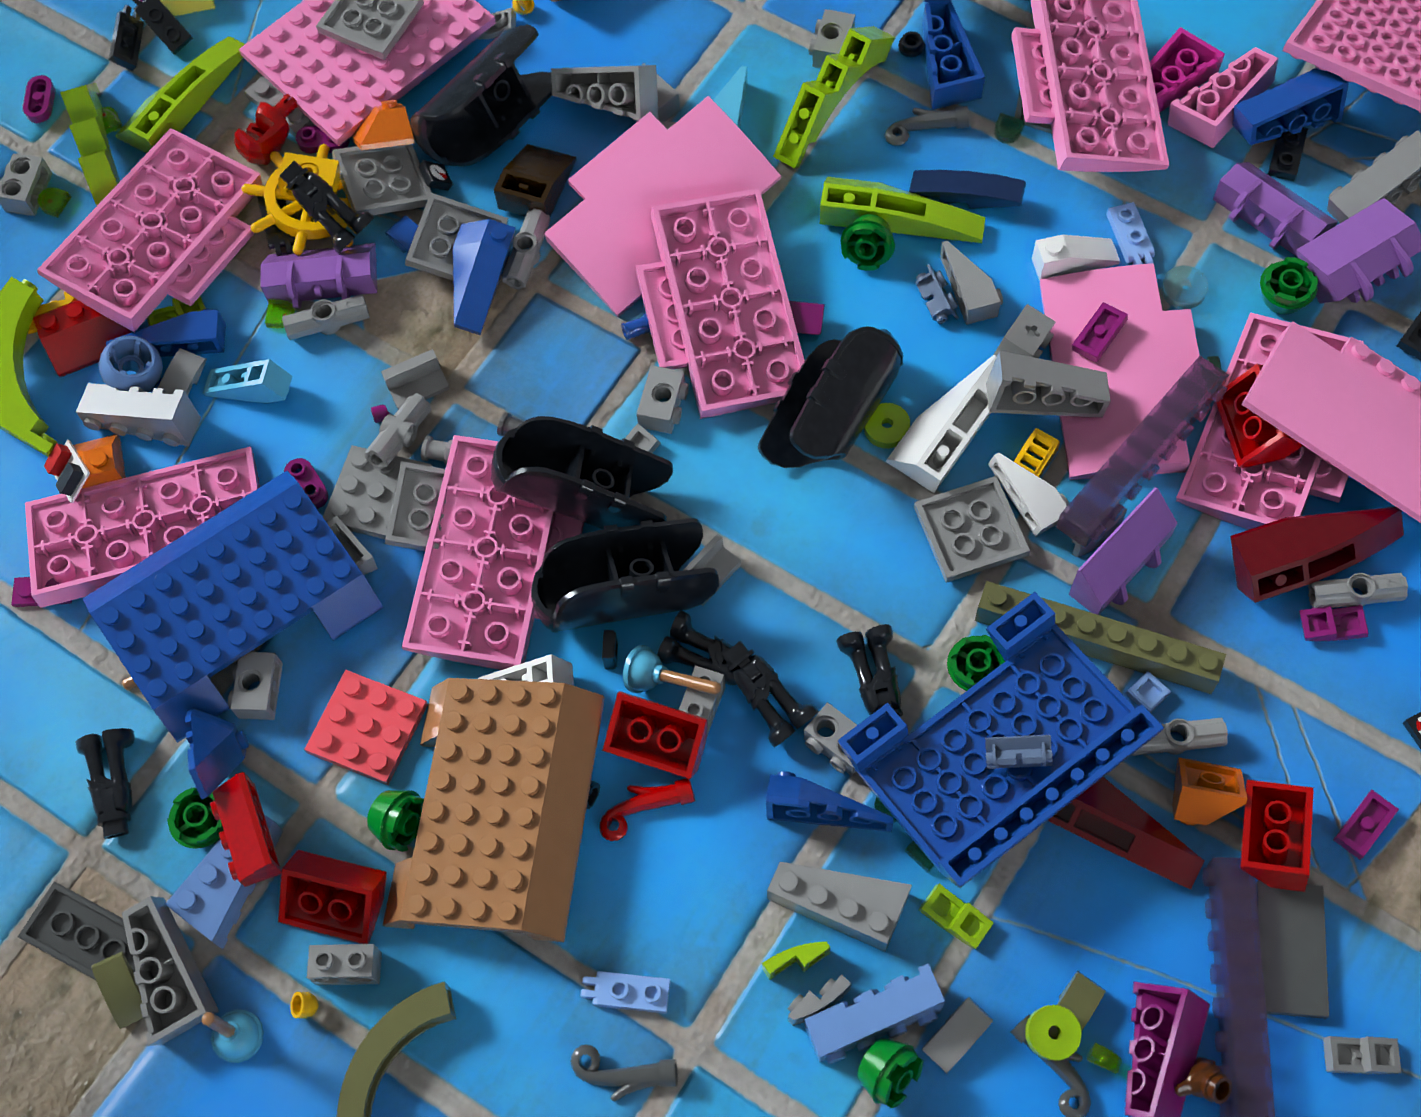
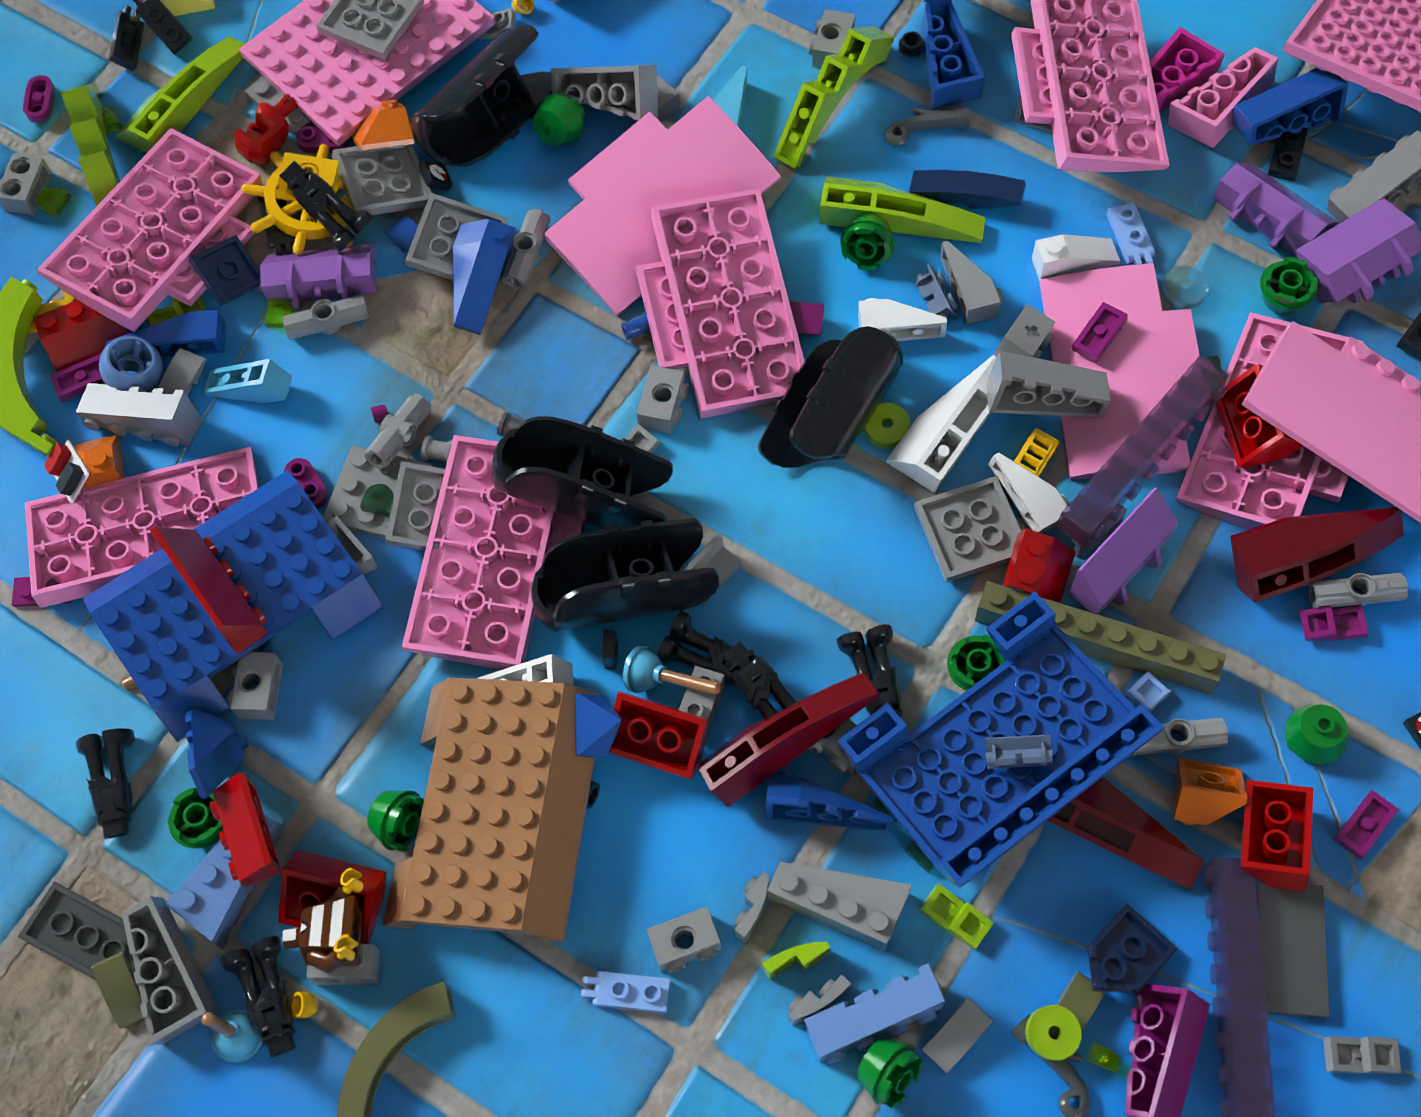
coral plate [304,669,428,785] -> none
light grey panel [381,349,450,410] -> none
dark brown slope [494,144,577,217] -> none
dark grey plant [571,1045,678,1101] -> none
red plant [599,778,695,841] -> none
clear green tile [994,113,1025,144] -> none
reddish brown animal [1174,1057,1232,1104] -> none
none -> magenta plate [50,354,105,402]
none -> red slope [150,527,268,654]
none -> dark blue tile [189,235,261,307]
none -> black piece [220,936,296,1057]
none -> torso [283,868,363,973]
none -> clear green tile [360,484,394,517]
none -> green cone [533,92,586,146]
none -> blue slope [575,693,621,758]
none -> light grey brick [646,906,721,973]
none -> dark red wedge [699,672,880,807]
none -> light grey slope [734,872,769,944]
none -> white slope [858,298,947,341]
none -> red slope [1002,528,1076,603]
none -> dark blue tile [1087,904,1177,993]
none -> green cone [1285,704,1349,765]

